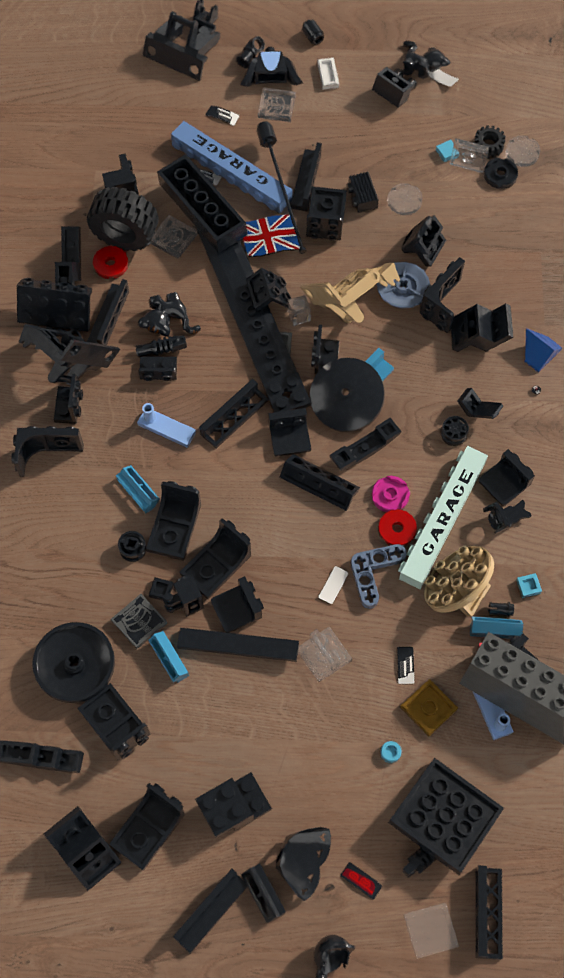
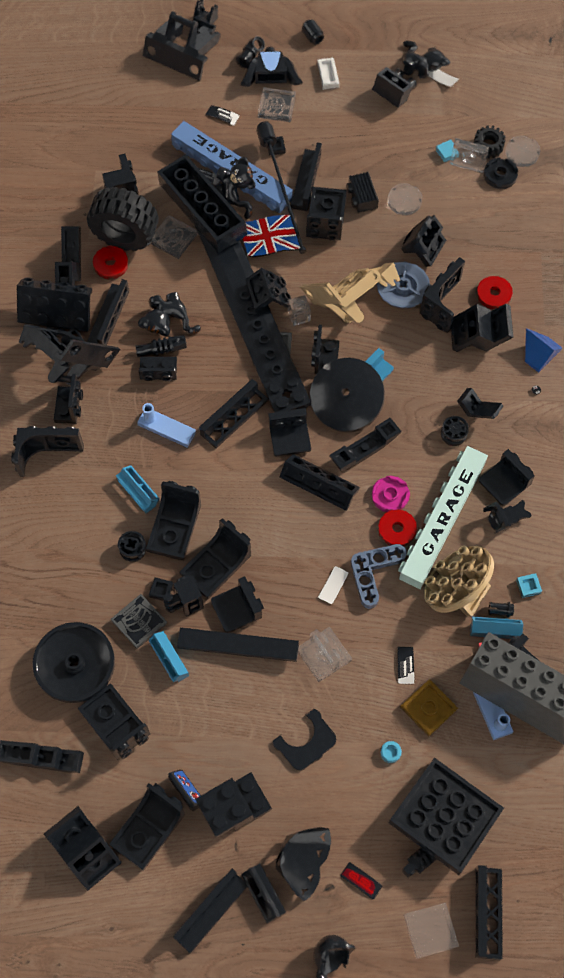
none -> slope [168,769,201,812]
none -> black animal [215,157,256,219]
none -> black tile [267,136,286,156]
none -> black piece [273,709,336,771]
none -> red tile [477,276,513,309]

